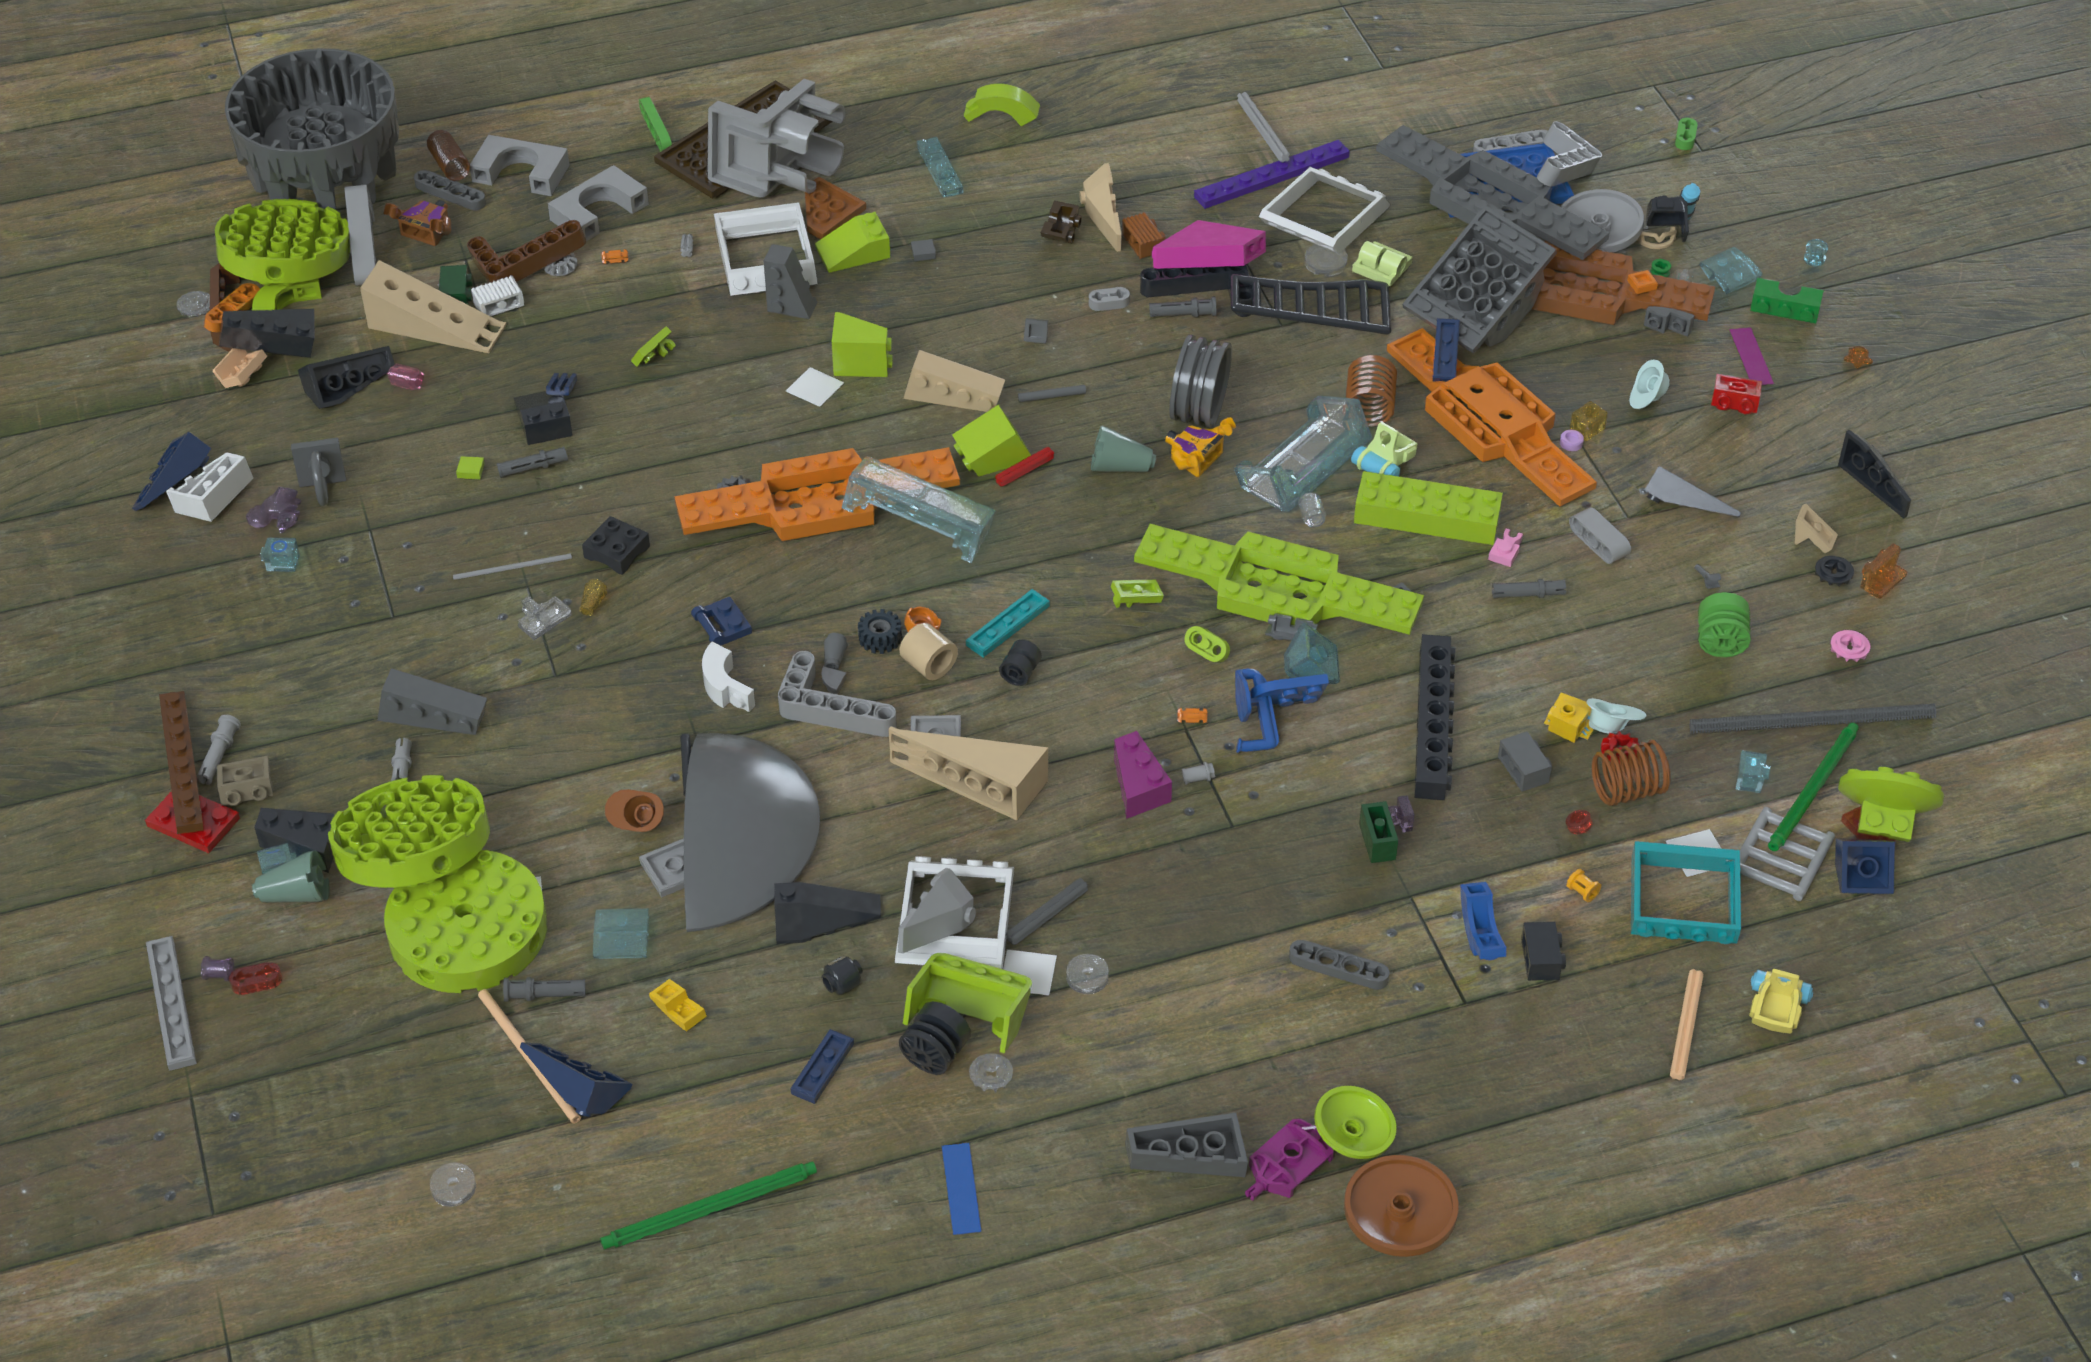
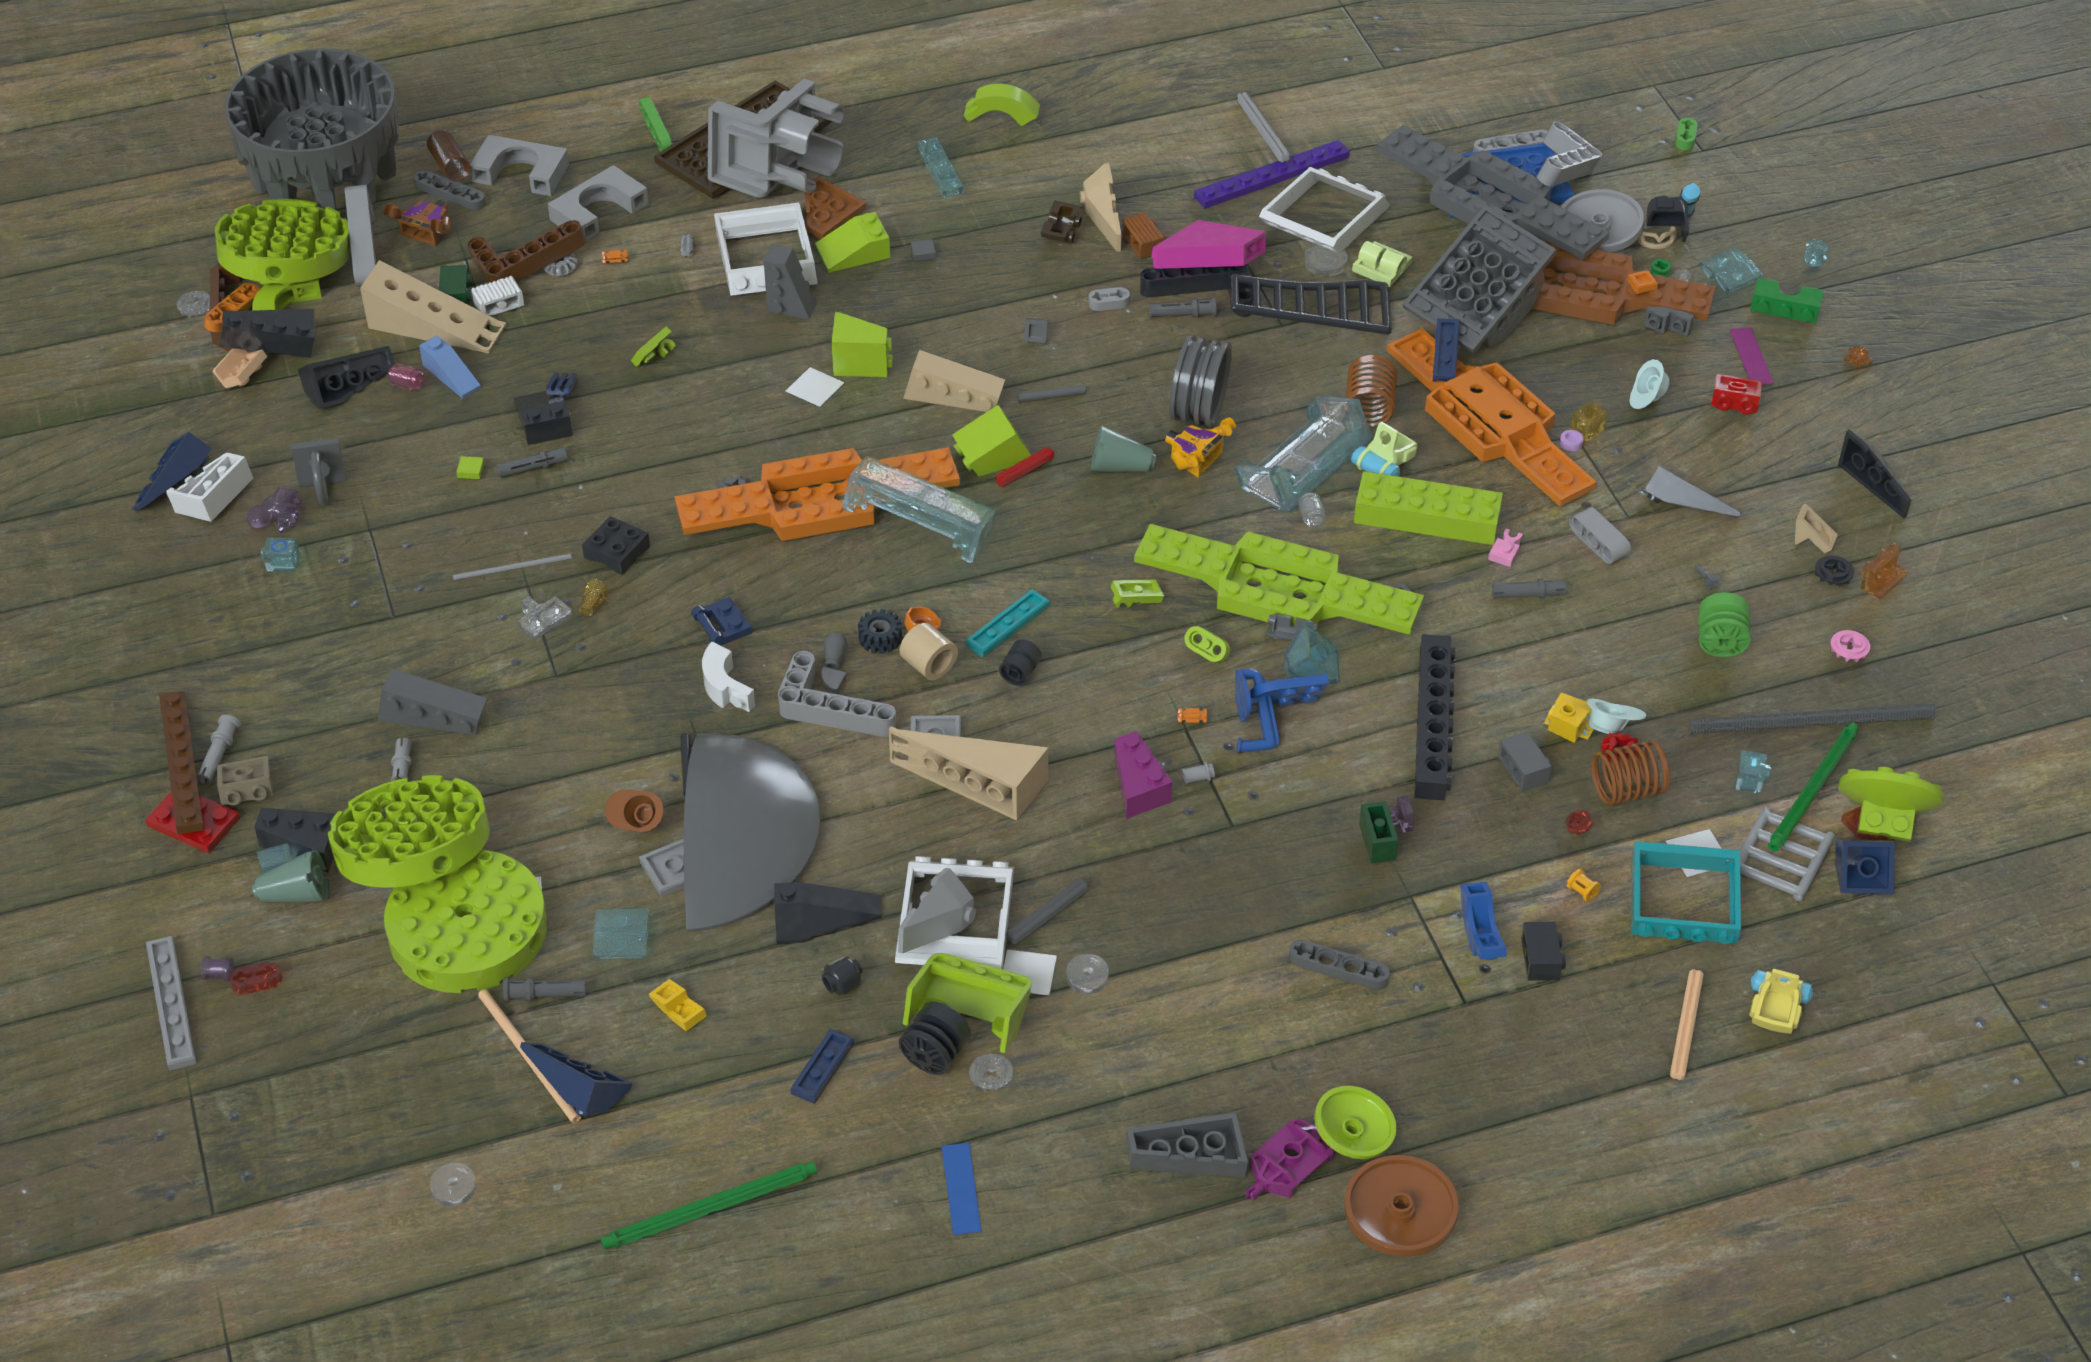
none -> medium blue slope [419,335,481,399]

